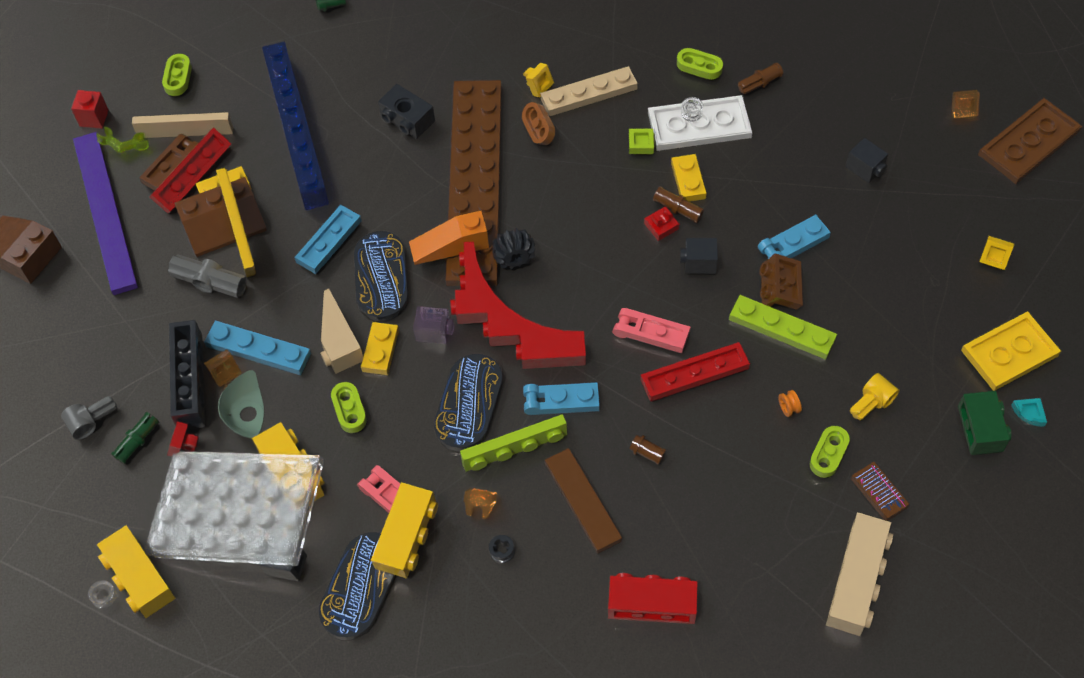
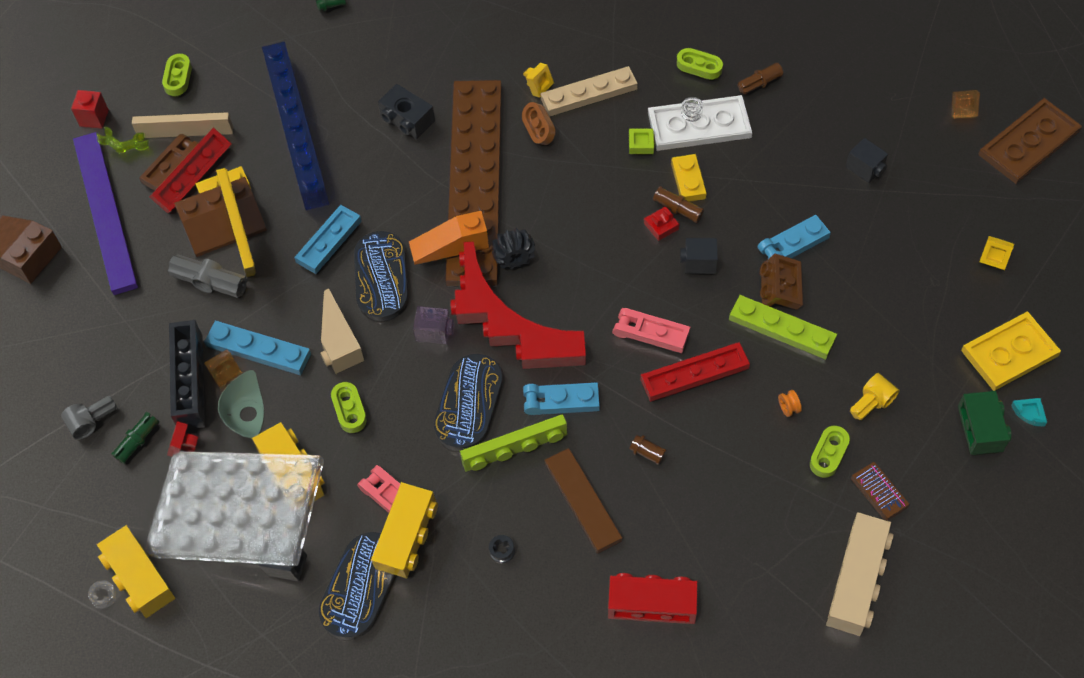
yellow plate [361,322,399,375] -> none
clear orange tile [463,488,497,519] -> none

